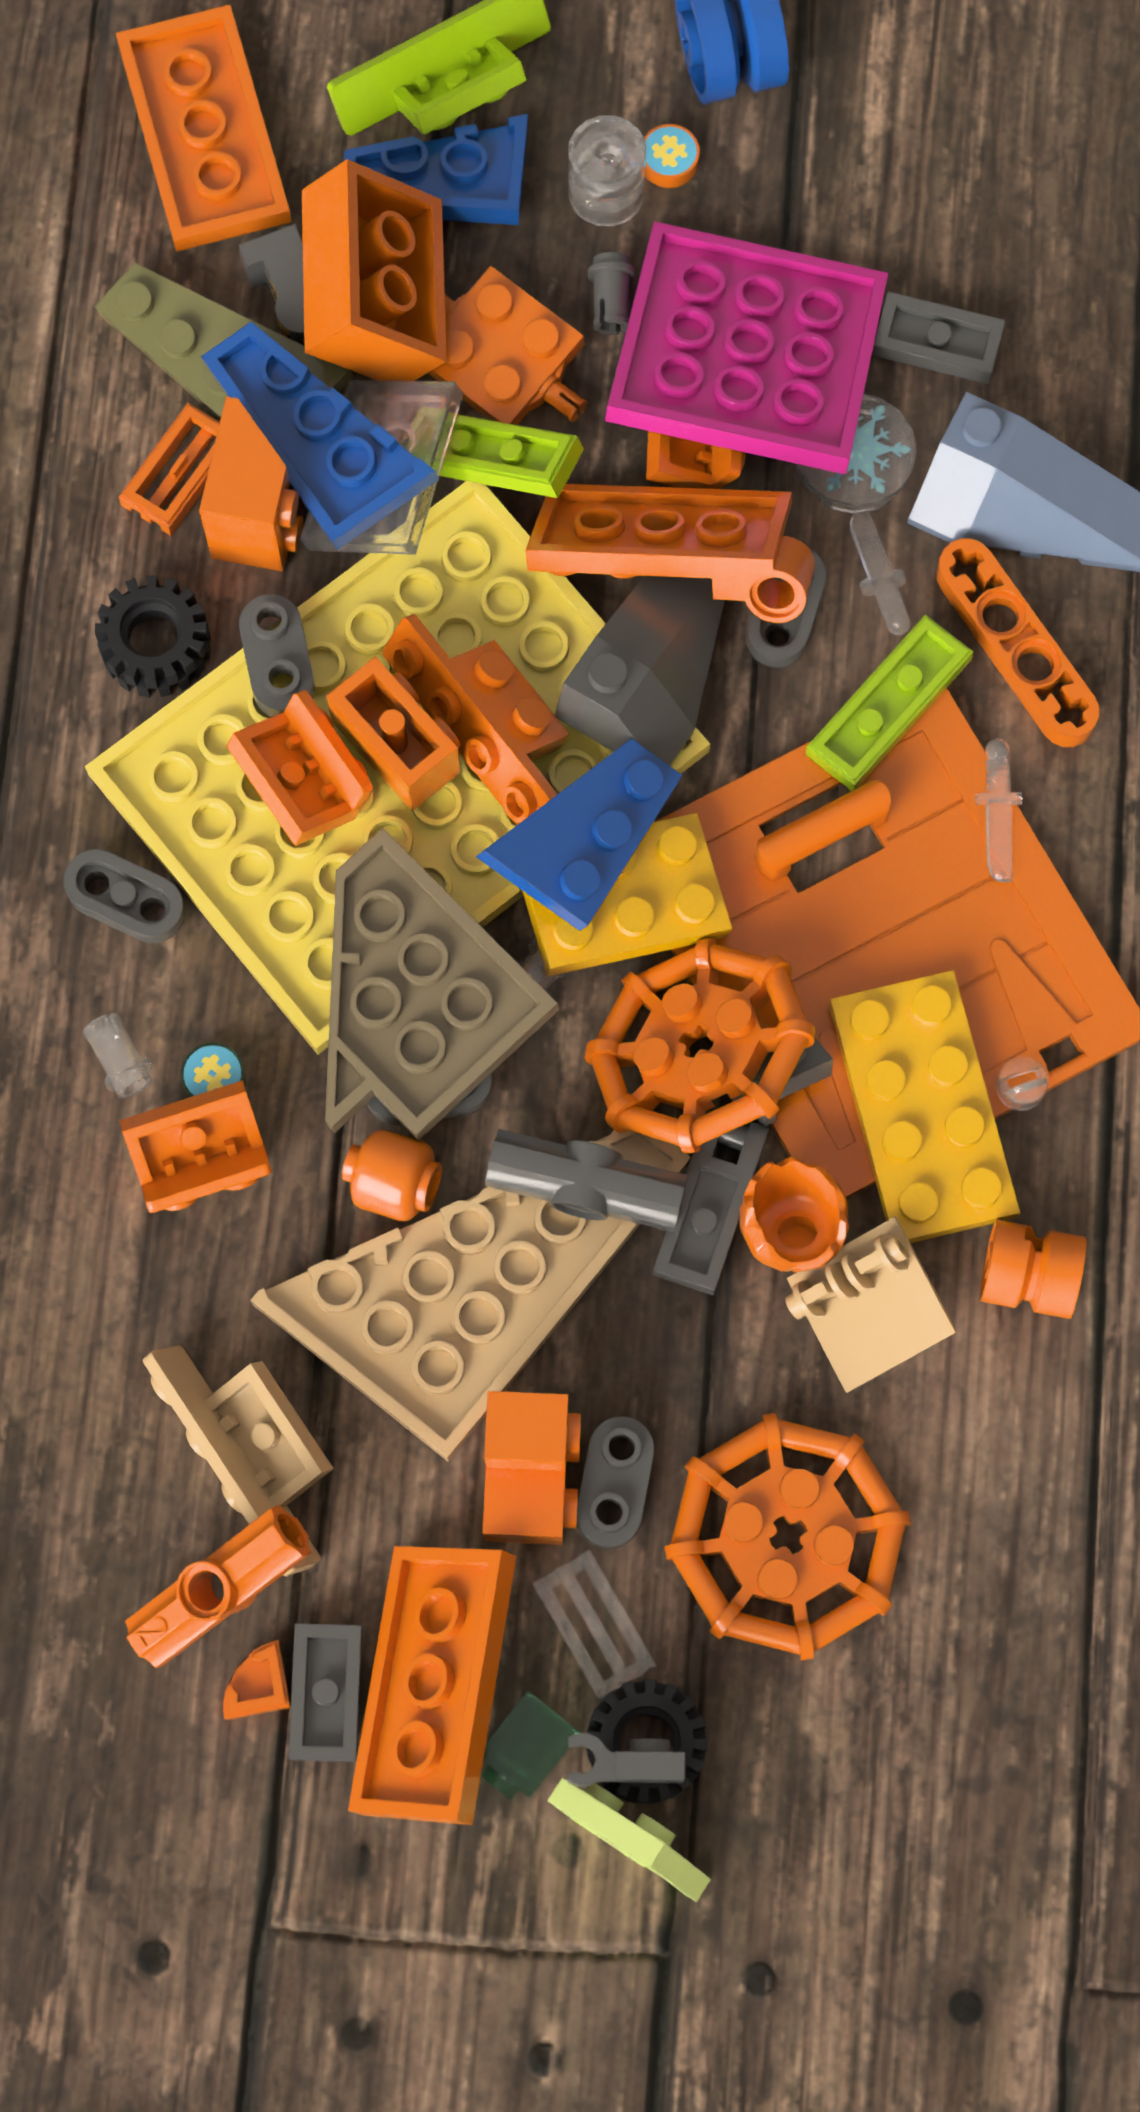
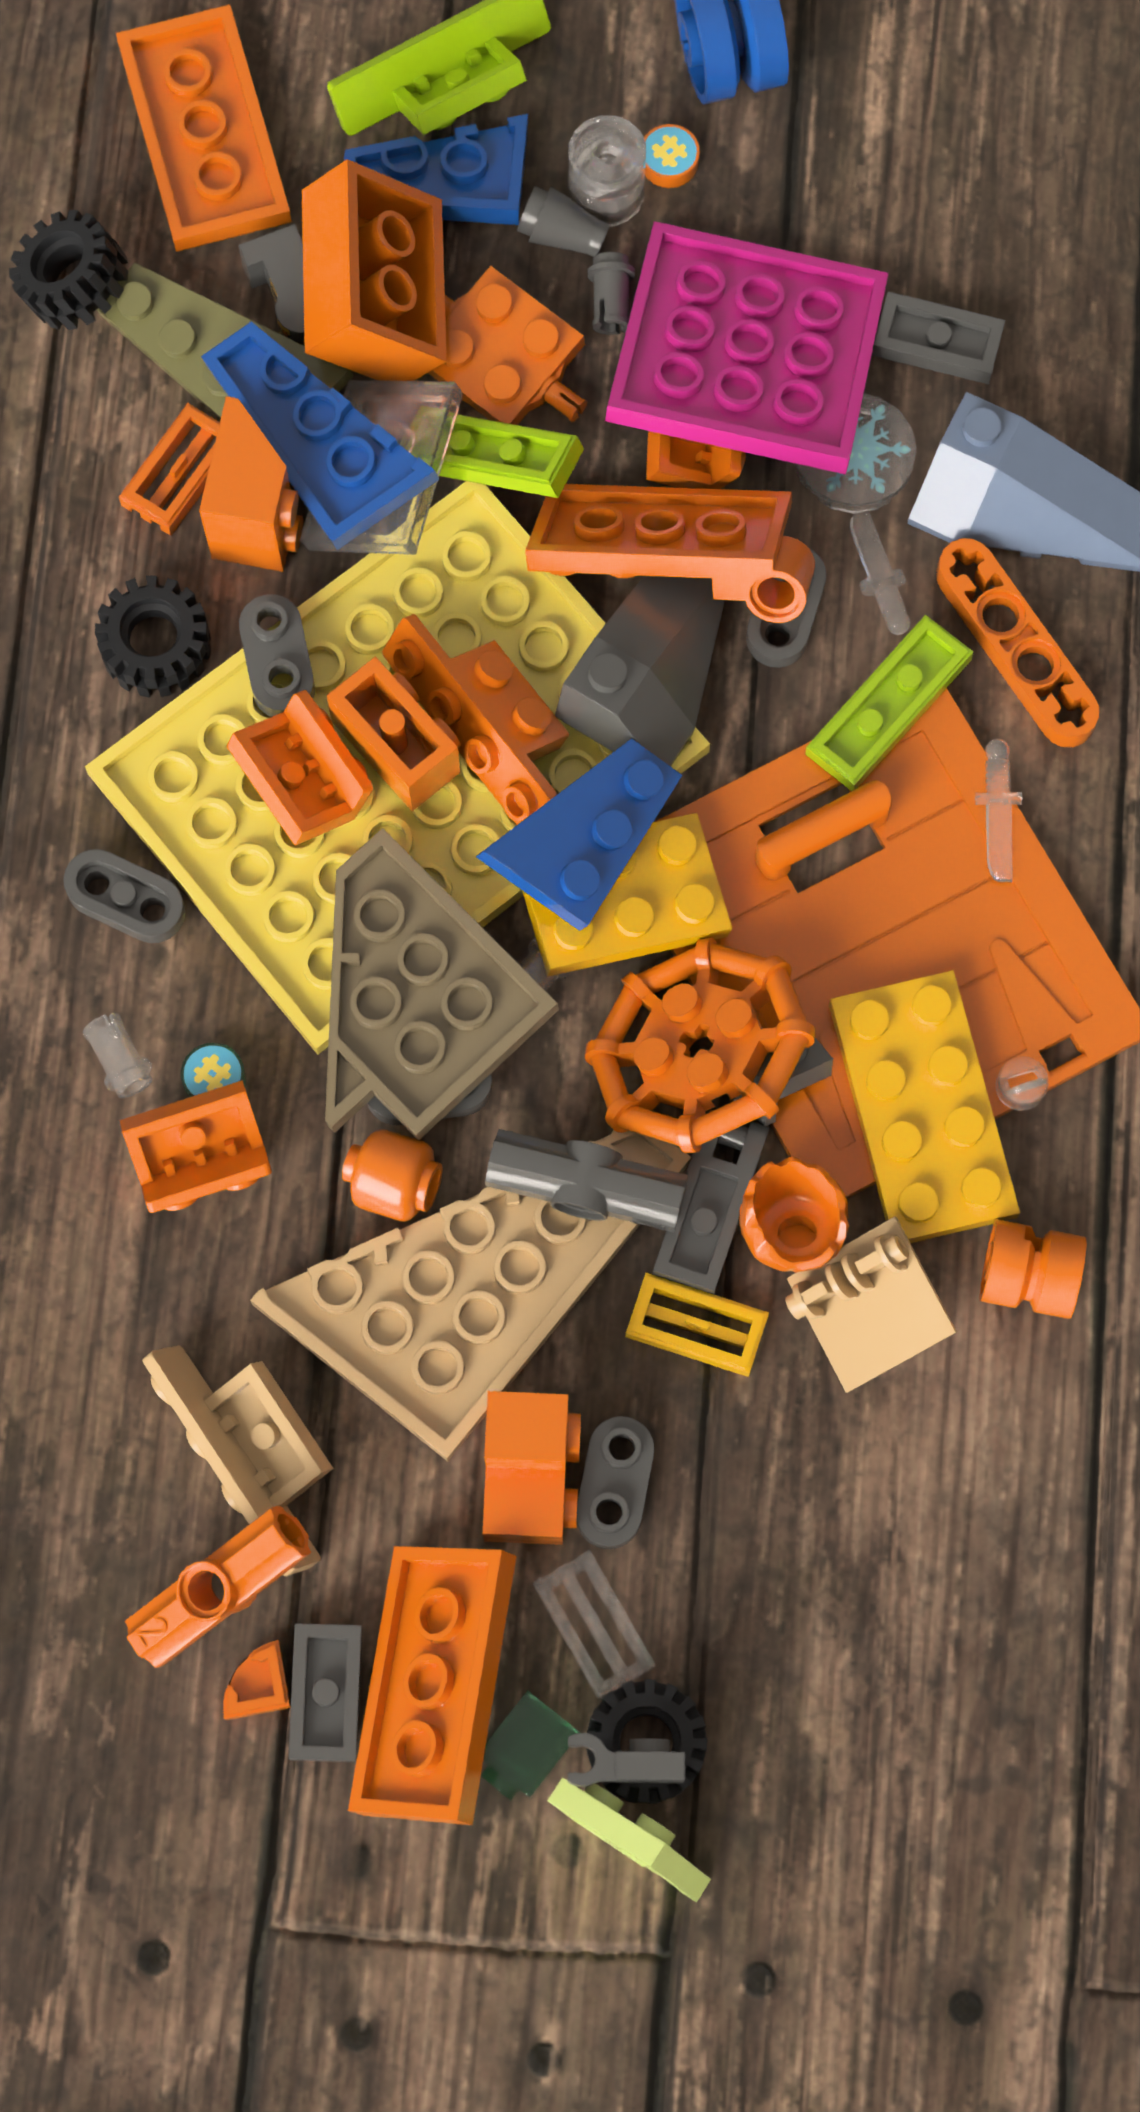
orange plate [664,1413,911,1661] -> none
none -> black tyre [9,210,128,330]
none -> dark grey cone [517,186,610,257]
none -> yellow tile [625,1273,769,1377]

